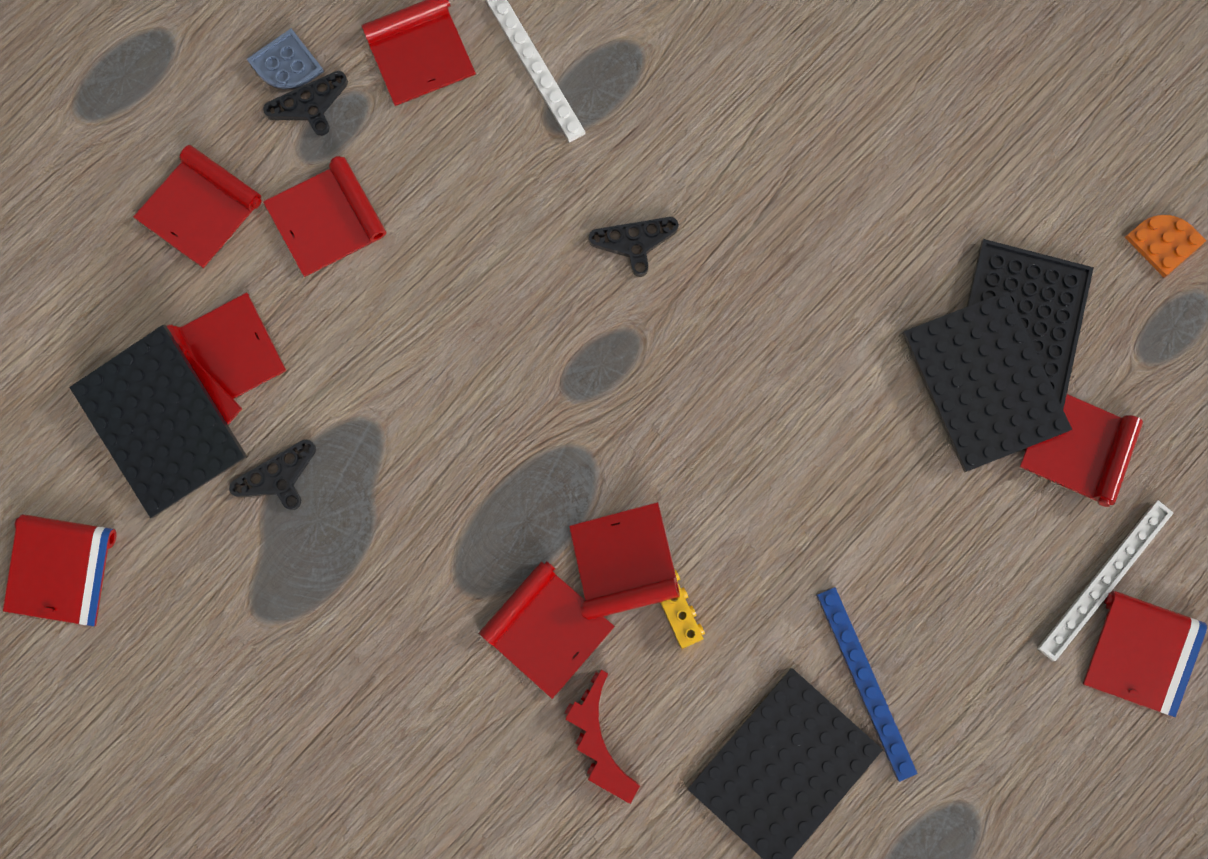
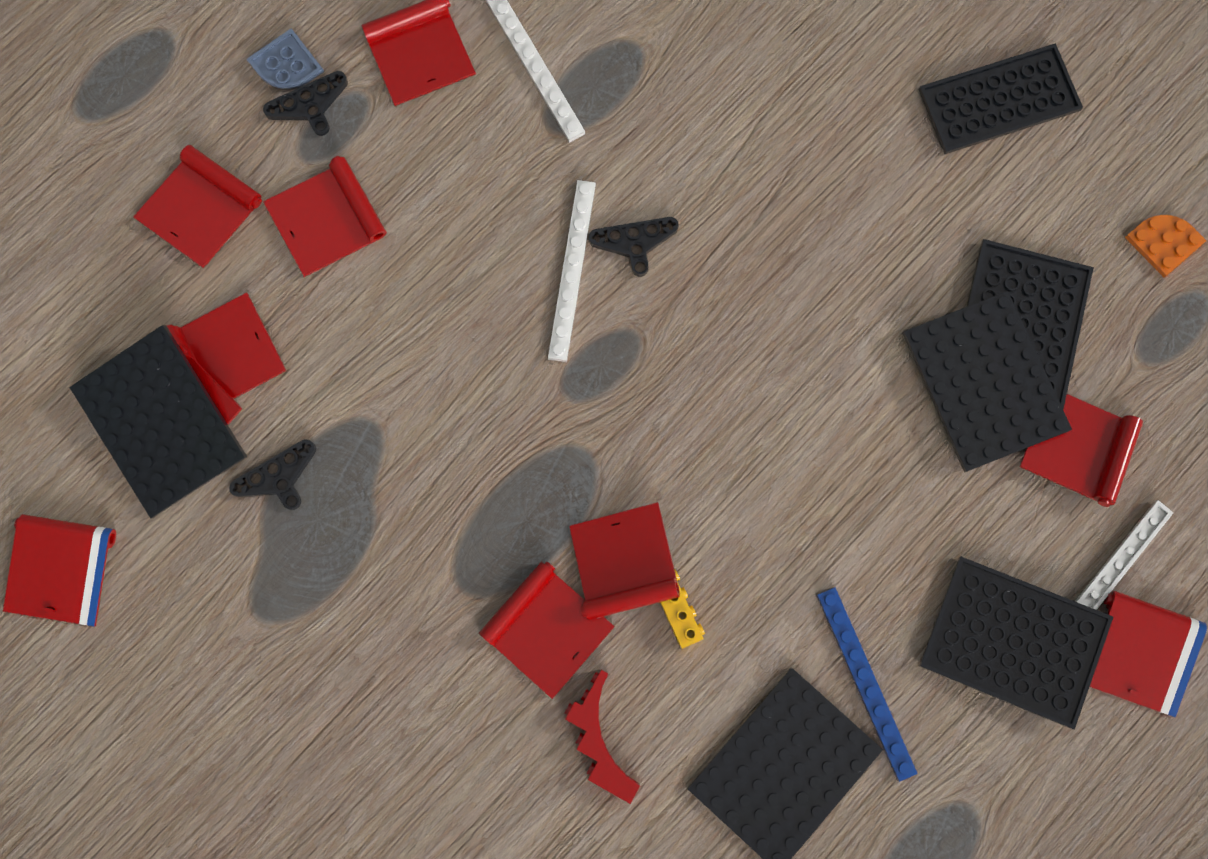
none -> white plate [548,180,596,362]
none -> black plate [918,43,1083,155]
none -> black plate [919,556,1113,730]

